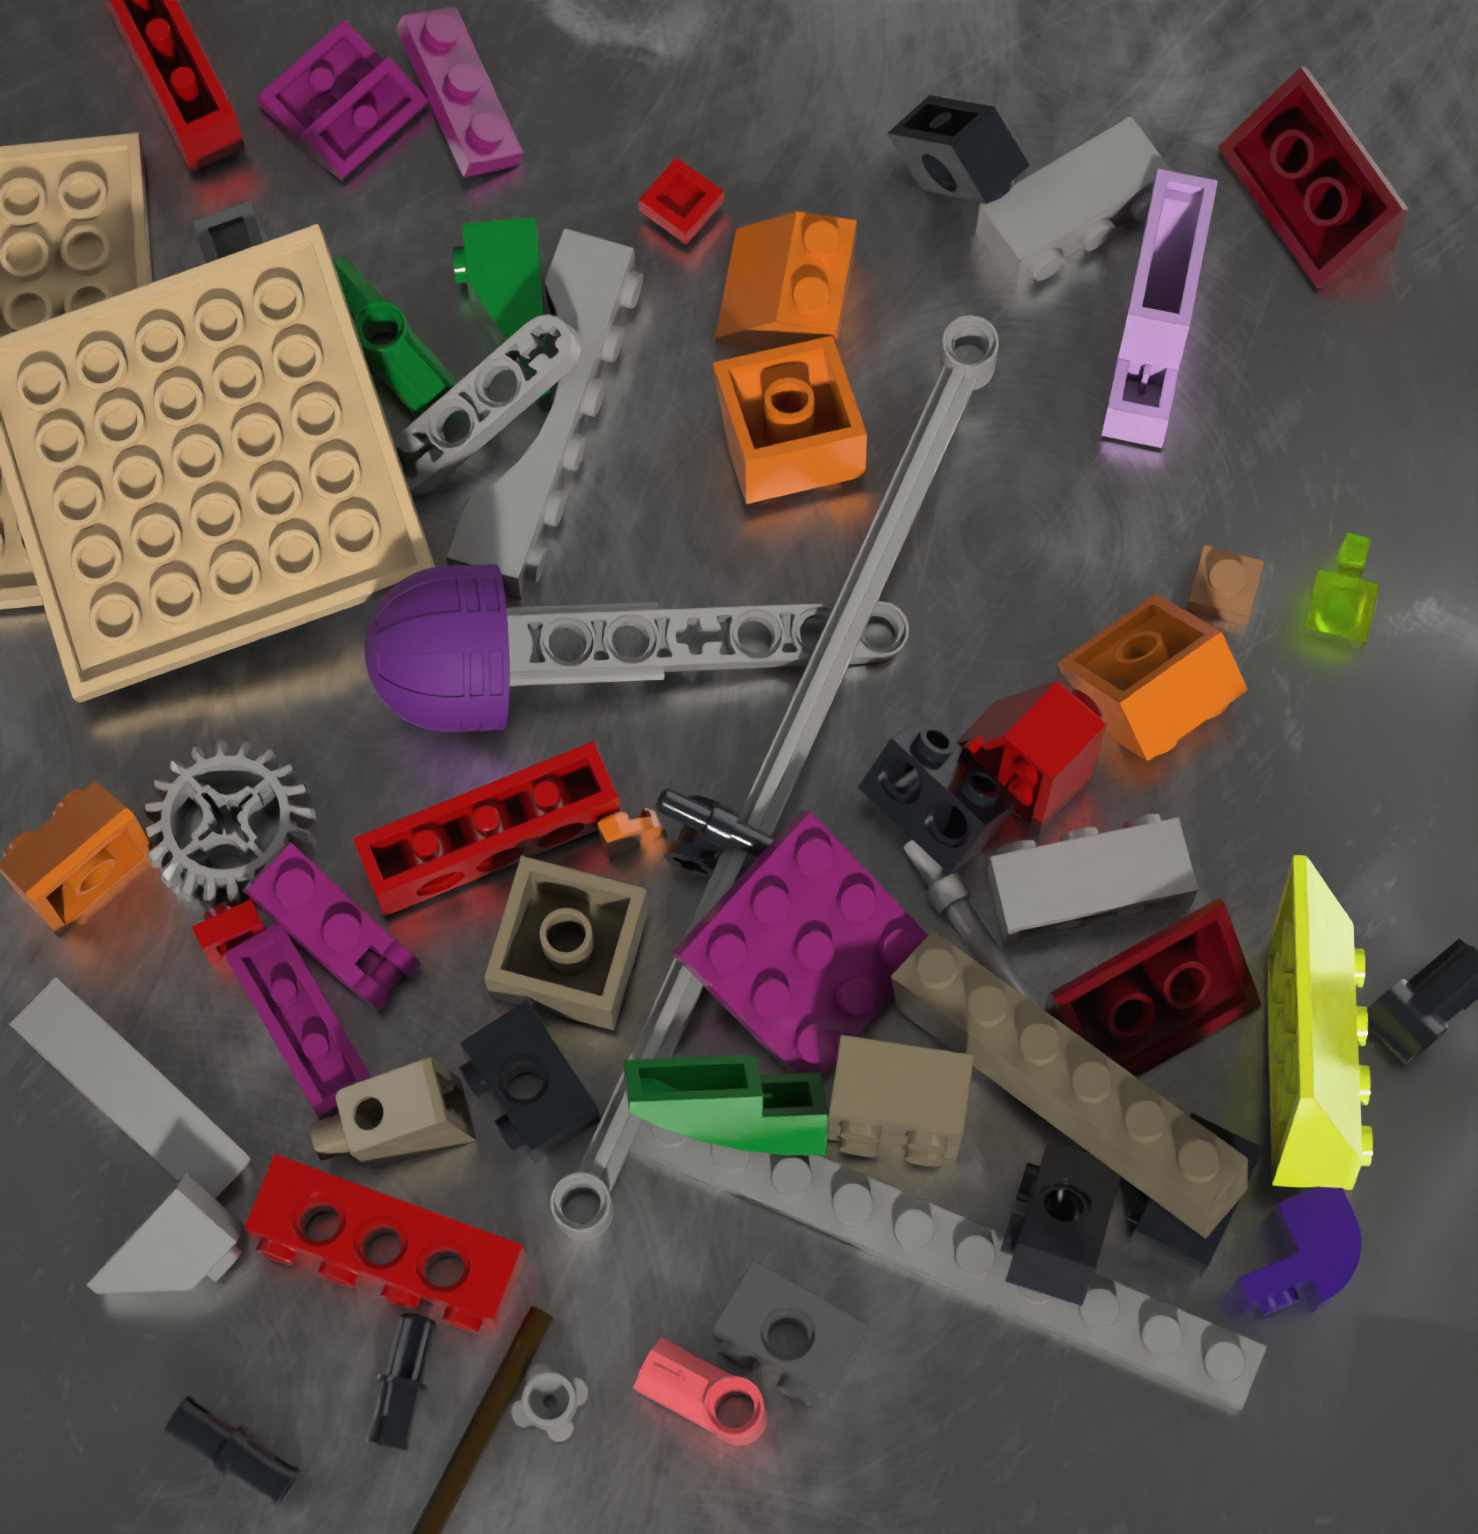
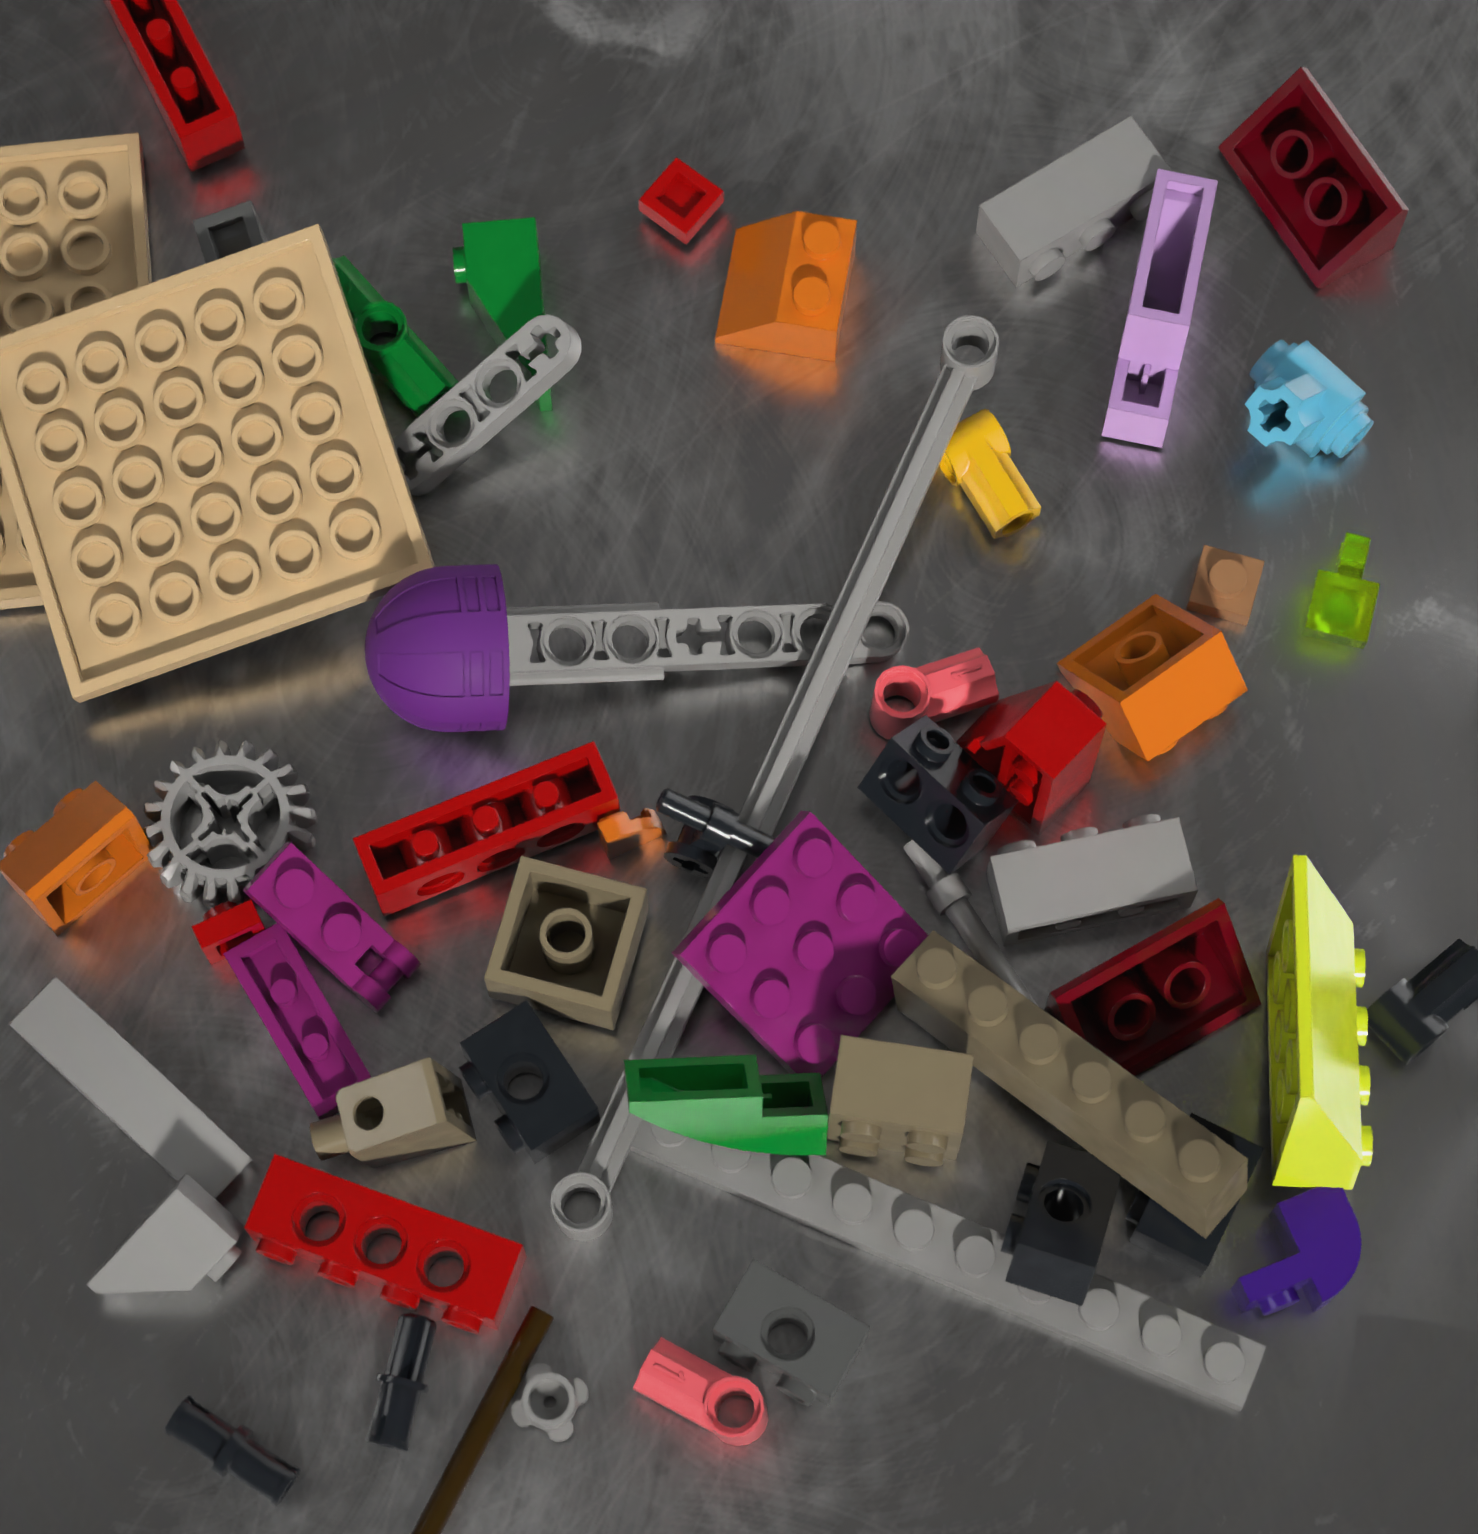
magenta slope [256,19,429,181] -> none
magenta plate [396,6,524,177] -> none
light grey arch [446,228,643,600] -> none
orange slope [713,335,867,504] -> none
black brick [887,95,1030,204] -> none
none -> coral piece [869,647,999,740]
none -> yellow piece [939,408,1041,539]
none -> medium azure piece [1245,339,1374,458]

